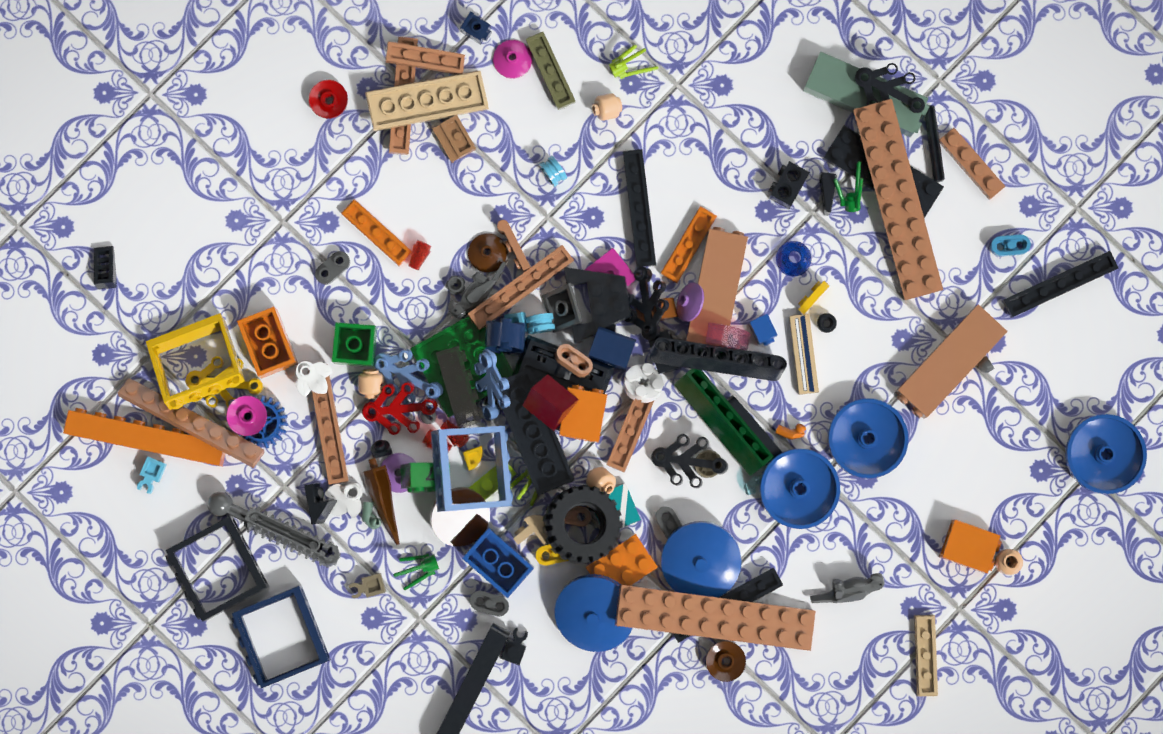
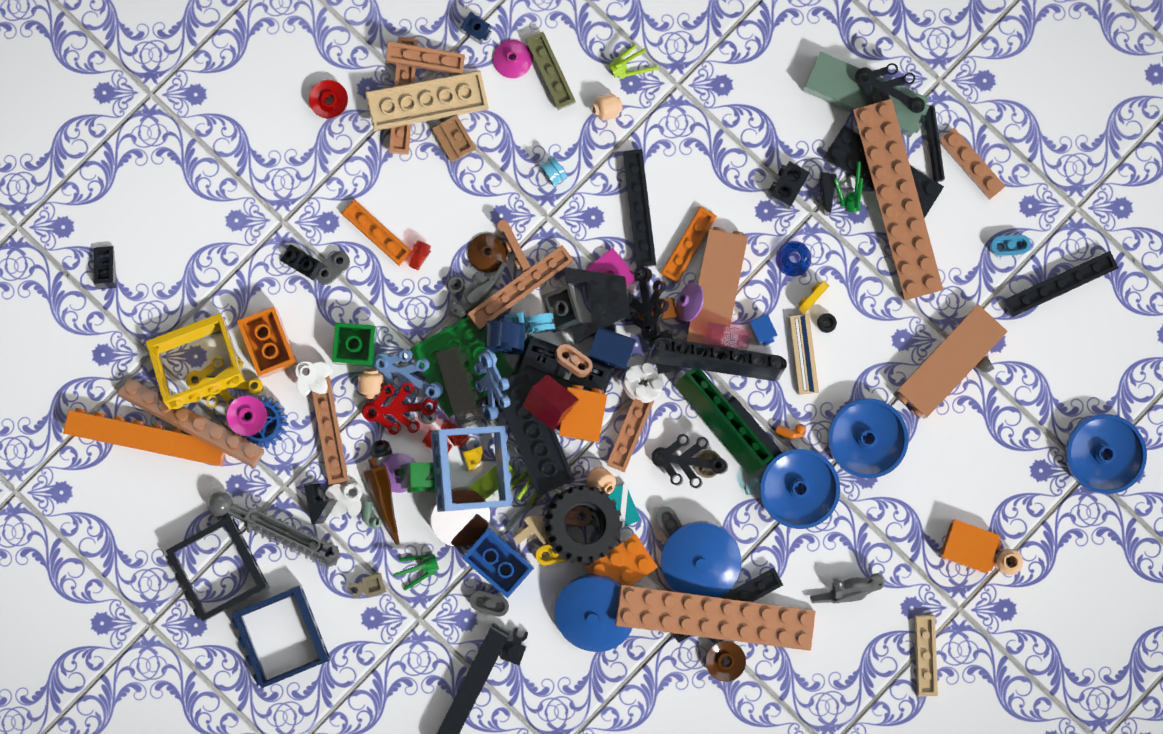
medium azure plate [137,456,167,494] -> none
none -> black slope [280,244,324,281]

